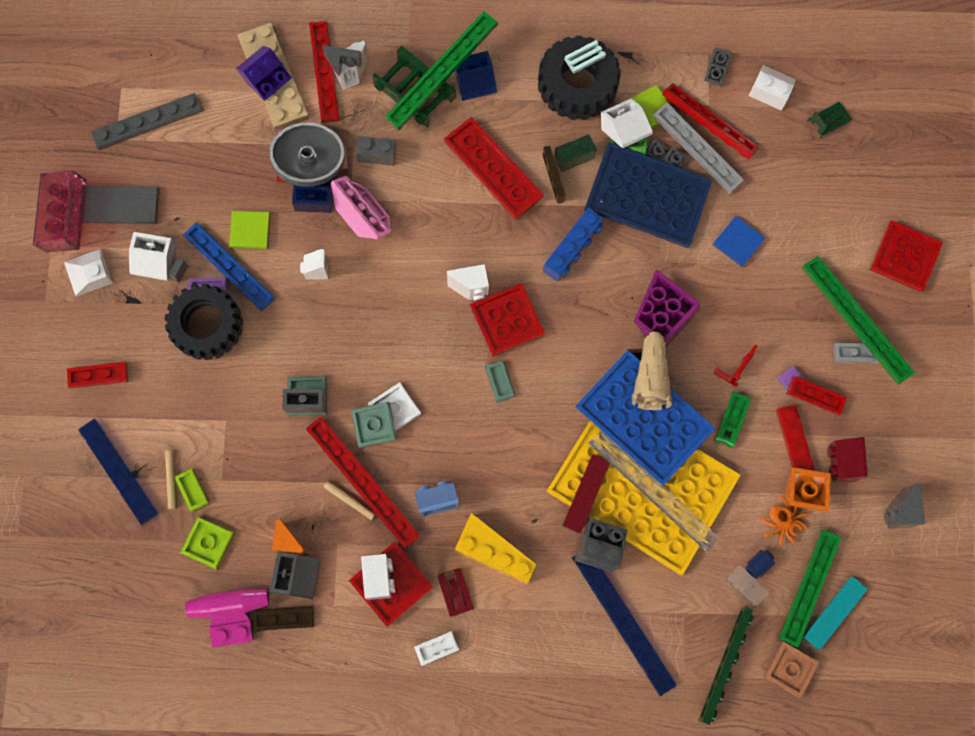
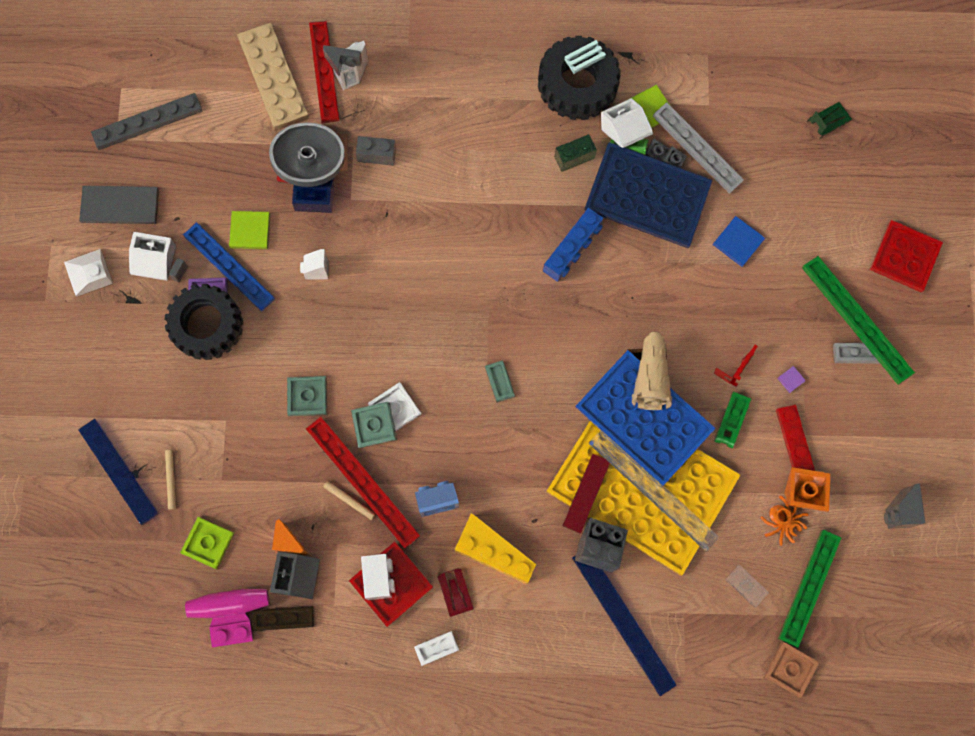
clear pink brick [33,171,87,252] -> none
red plate [67,362,128,389] -> none
lime tile [174,468,210,513] -> none
dark purple slope [236,46,292,101] -> none
dark grey brick [282,389,325,413] -> none
bright pink wedge [331,176,391,239] -> none
dark green fence [372,46,456,128] -> none
green plate [385,11,498,131] -> none
red plate [444,117,544,220] -> none
white slope [447,264,489,302] -> none
clear blue slope [454,51,497,101] -> none
red plate [470,283,545,357] -> none
dark brown tile [542,146,566,204] -> none
magenta wedge [634,269,701,347] -> none
red plate [662,83,759,159] -> none
dark green plate [698,607,754,725] -> none
dark grey slope [704,48,732,86] -> none
dark blue brick [745,550,775,579] -> none
white slope [749,65,796,110] -> none
red plate [786,376,847,415] -> none
teal tile [803,576,868,651] -> none
dark red slope [827,437,868,482] -> none

